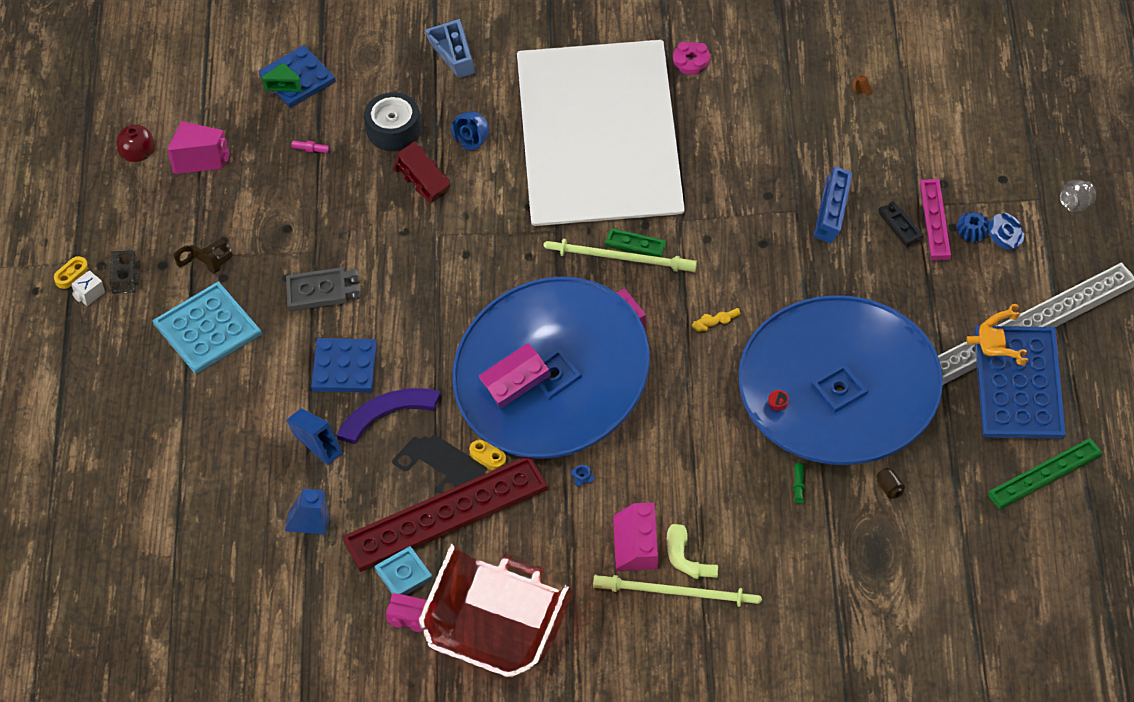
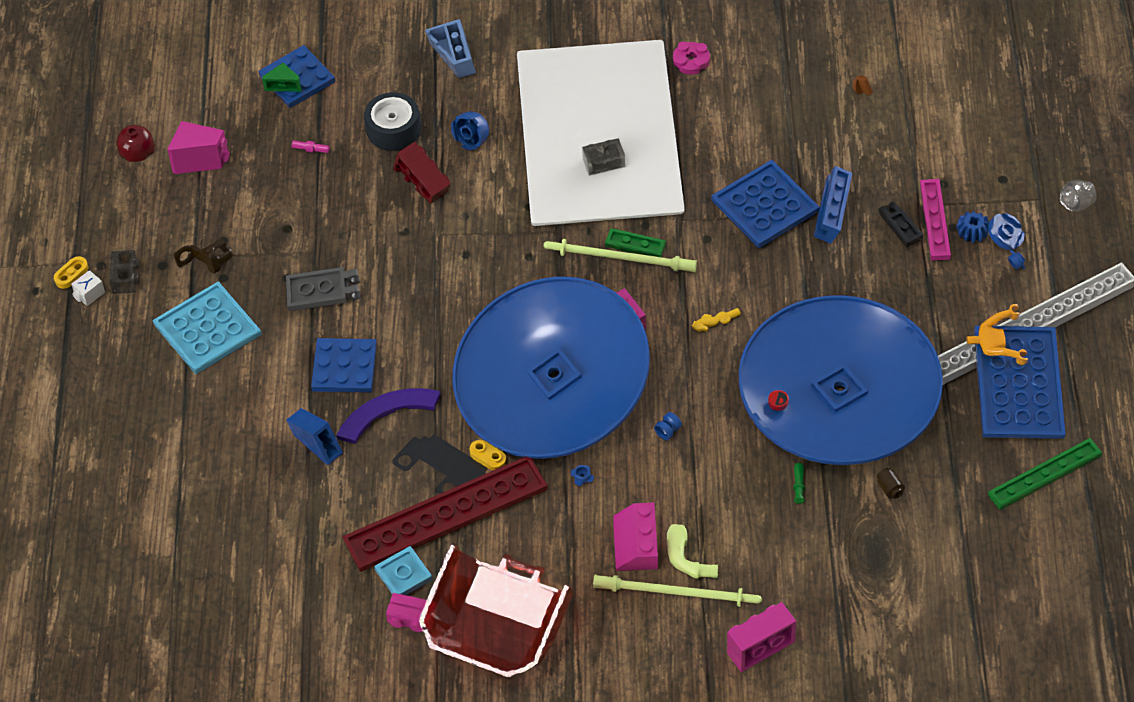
blue slope [285,489,329,535] -> none
dark pink slope [478,343,551,409] -> none
none -> clear smoke brick [582,138,625,176]
none -> blue wheel [654,412,682,440]
none -> blue plate [711,160,820,249]
none -> dark pink brick [727,602,796,672]
none -> blue plate [1007,250,1026,270]

